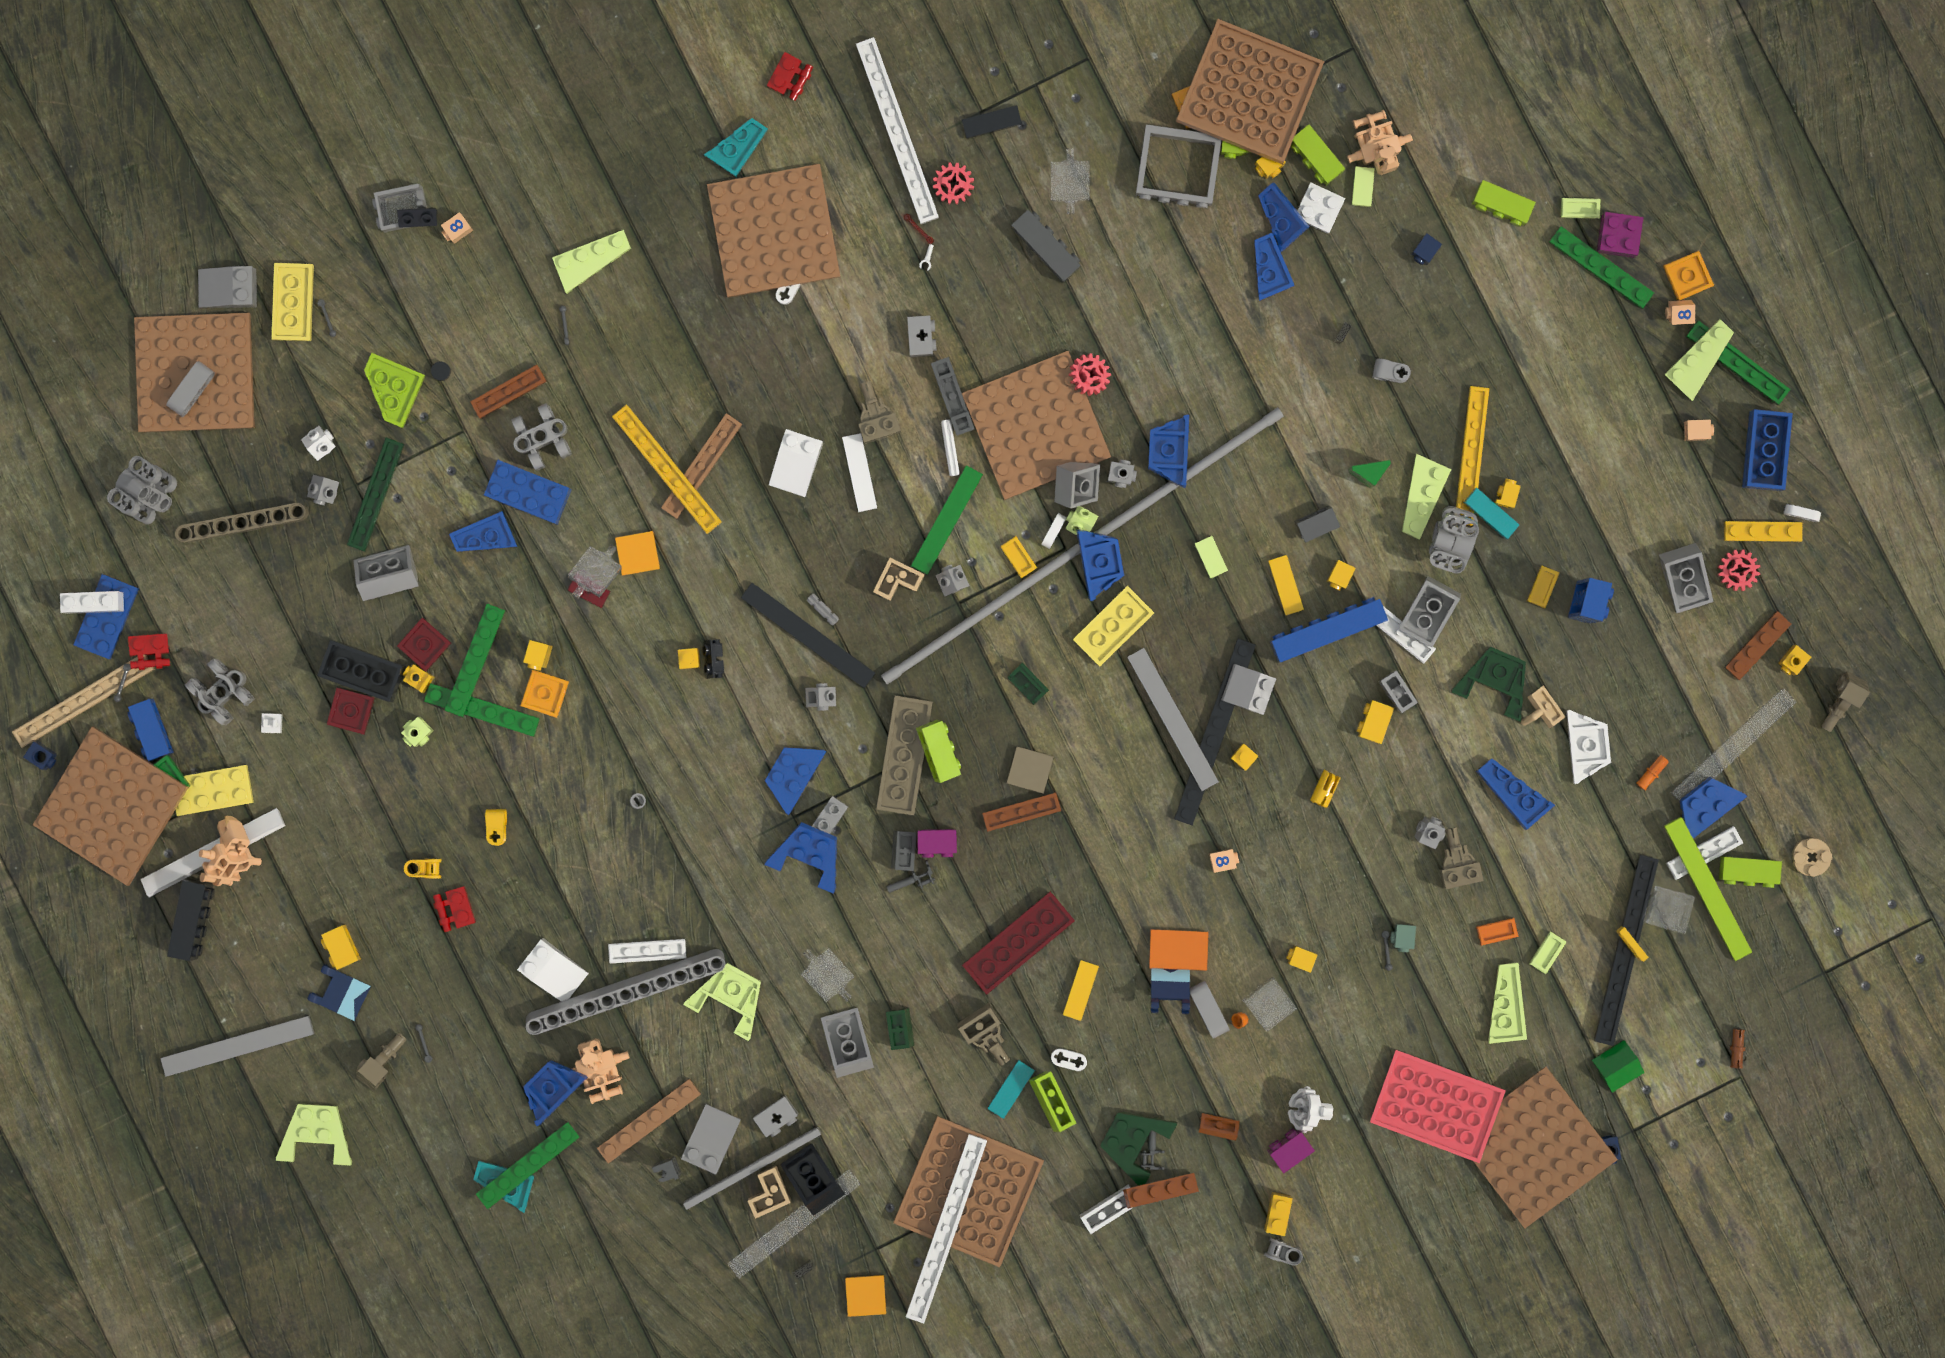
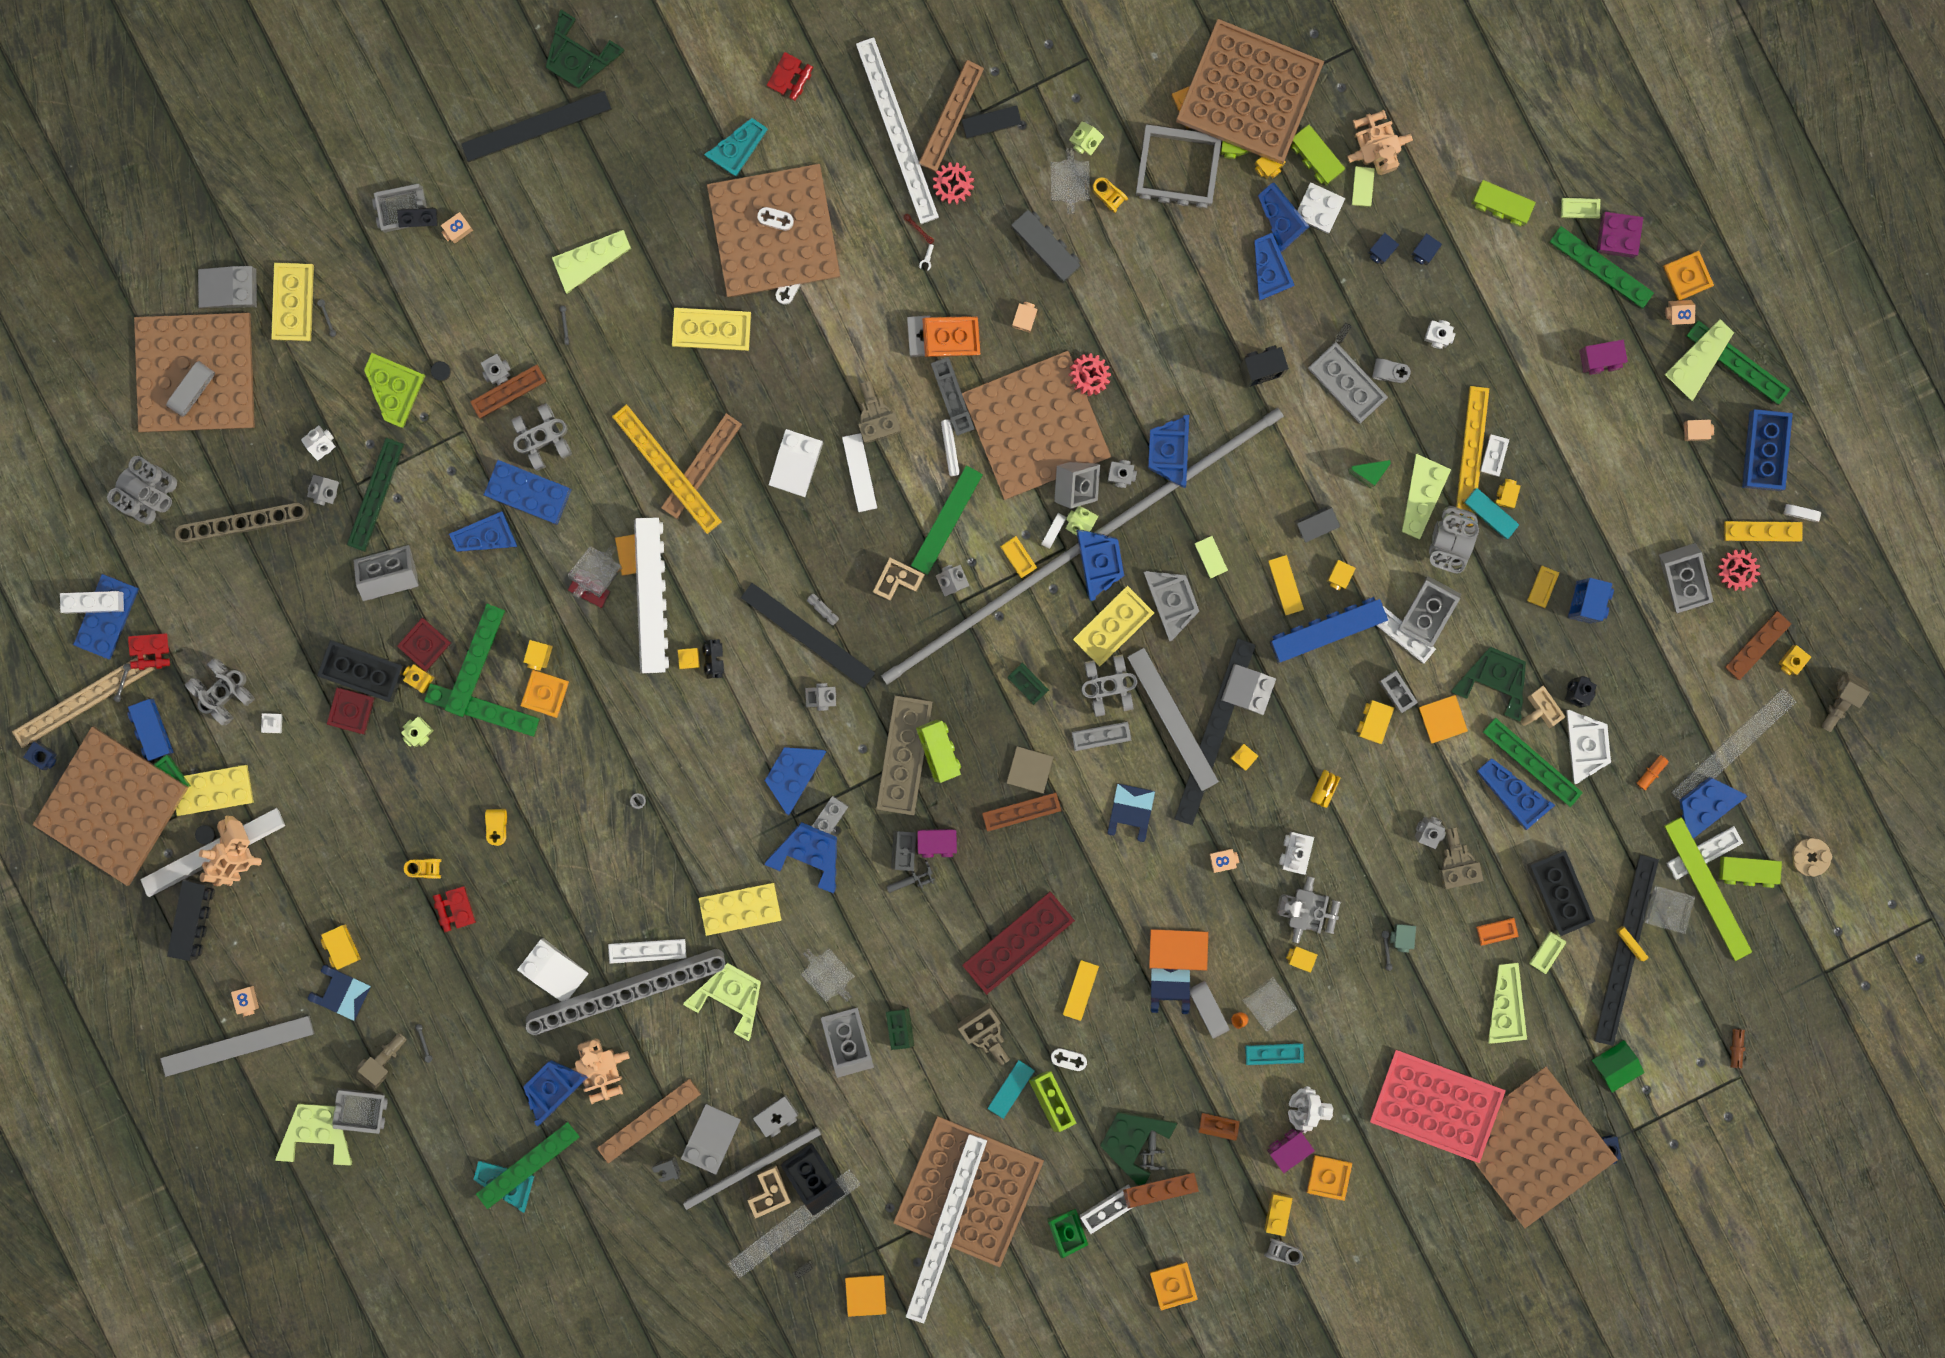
none -> black tile [195,825,215,844]
none -> light nougat brick [231,986,259,1017]
none -> window [332,1088,388,1134]
none -> black tile [461,91,612,162]
none -> light grey brick [481,354,511,386]
none -> dark green wing [546,10,625,89]
none -> white brick [634,518,669,673]
none -> light yellow plate [672,308,751,351]
none -> light yellow plate [699,883,782,936]
none -> white beam [758,207,794,231]
none -> medium nougat plate [918,60,984,172]
none -> orange tile [922,317,980,357]
none -> light nougat brick [1012,302,1038,333]
none -> green slope [1048,1209,1088,1258]
none -> yellowish green brick [1069,122,1104,155]
none -> light grey tile [1071,722,1132,751]
none -> light grey piece [1082,655,1137,717]
none -> yellow piece [1092,177,1128,213]
none -> dark blue flag [1107,784,1155,842]
none -> light grey wing [1143,571,1199,642]
none -> light orange plate [1150,1262,1198,1310]
none -> black brick [1239,345,1289,388]
none -> teal tile [1245,1043,1304,1065]
none -> light grey piece [1276,876,1342,943]
none -> white brick [1279,832,1314,875]
none -> light grey tile [1307,342,1388,424]
none -> light orange tile [1307,1155,1352,1201]
none -> dark blue brick [1368,232,1399,265]
none -> light orange tile [1419,695,1468,744]
none -> white brick [1424,320,1455,349]
none -> white plate [1480,434,1509,477]
none -> green plate [1482,718,1583,807]
none -> black brick [1527,850,1596,936]
none -> black brick [1564,676,1597,708]
none -> magenta brick [1579,339,1628,375]

